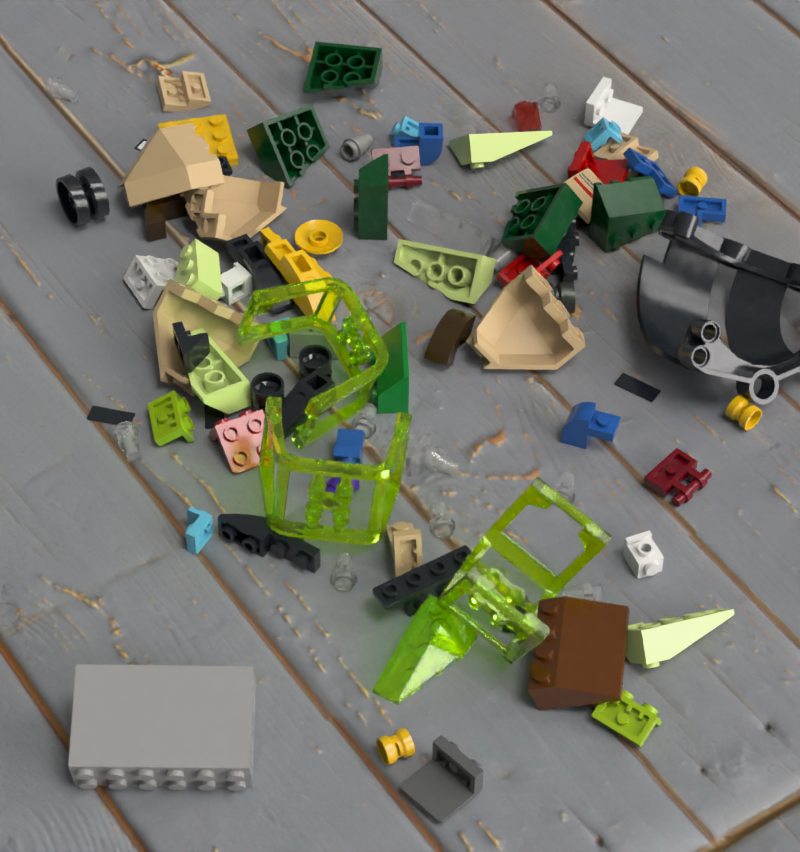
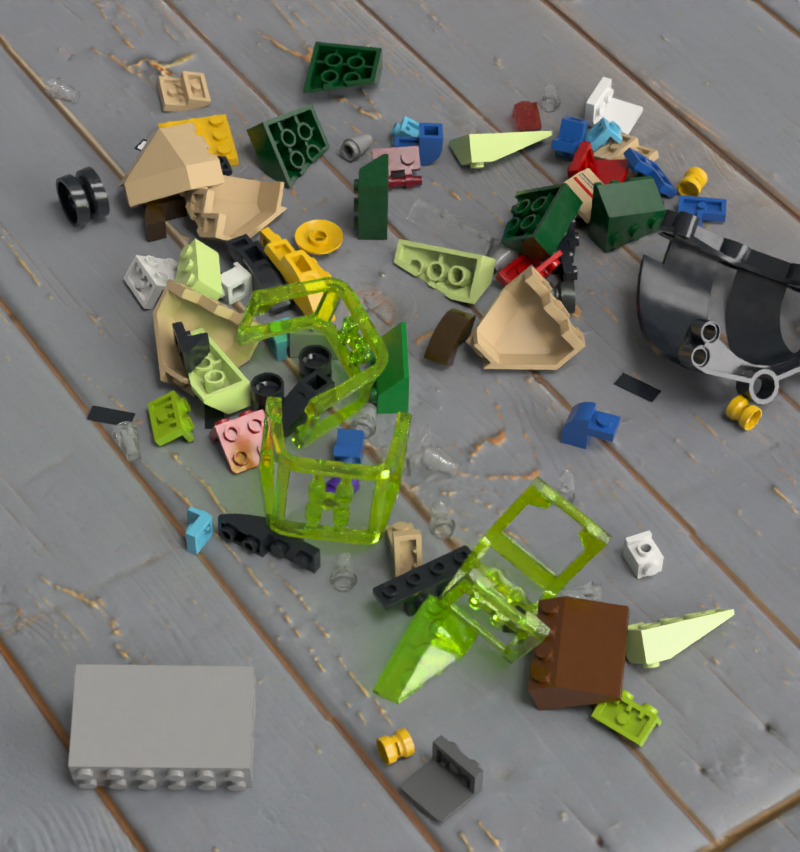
dark red plate [644,448,712,507] -> none
none -> blue brick [551,116,589,159]

